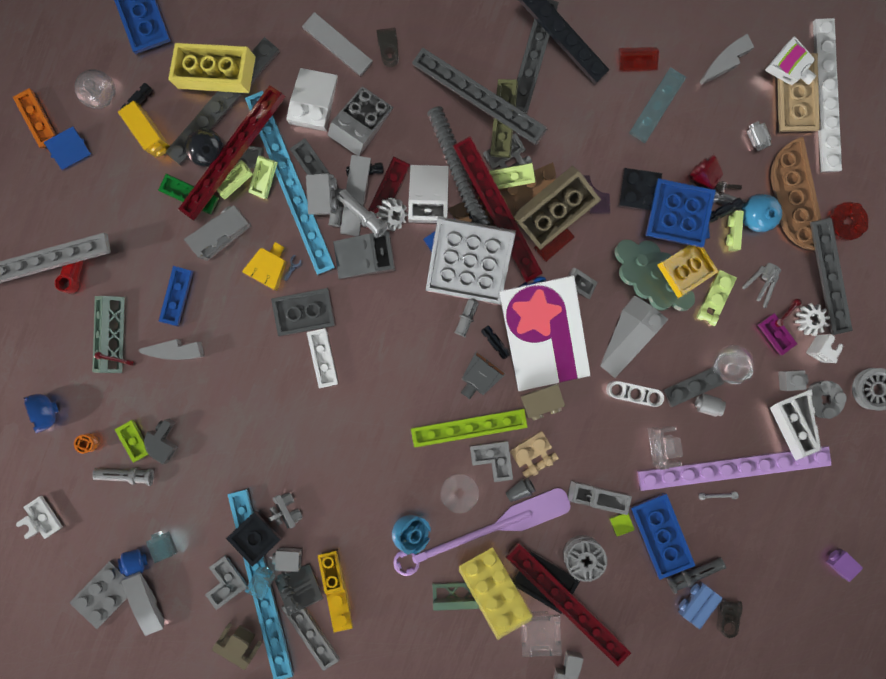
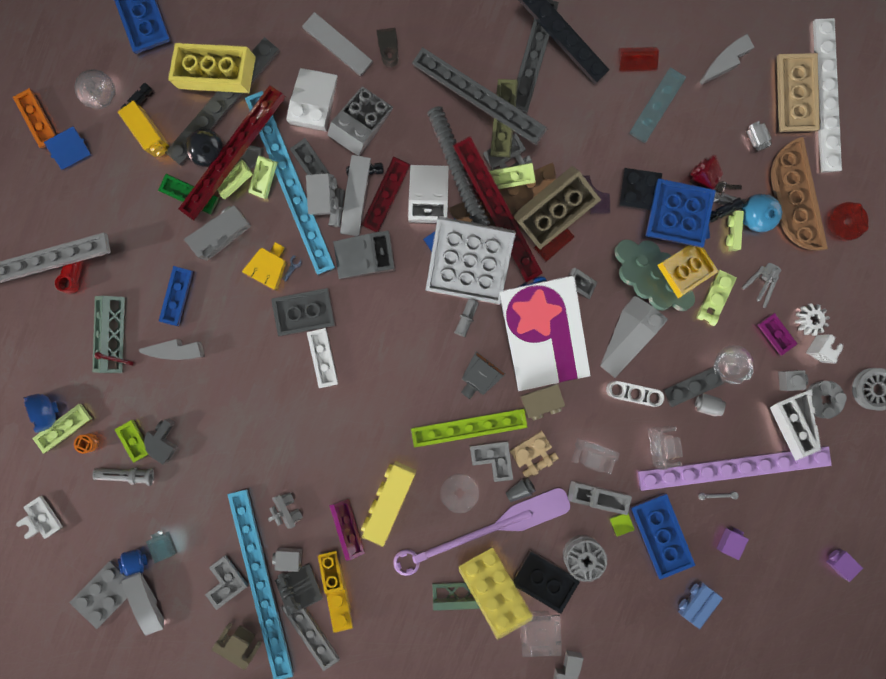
black plate [226,511,281,567] -> none
clear light blue brick [245,567,276,600] -> none
light grey pin [337,189,388,238] -> none
white gear [376,198,408,231] -> none
dark azure cylinder [392,514,431,555] -> none
black axle [481,326,511,359] -> none
dark red plate [506,543,631,667] -> none
dark grey pin [667,557,726,594] -> none
clear smoke piece [717,598,743,638] -> none
white torso [765,36,817,85] -> none
dark red hinge [775,299,802,327] -> none
dark grey plate [810,218,853,335] -> none
none -> yellowish green plate [32,404,92,454]
none -> magenta plate [329,499,365,561]
none -> light yellow brick [361,461,416,546]
none -> clear panel [572,438,620,475]
none -> medium lavender brick [717,528,749,560]

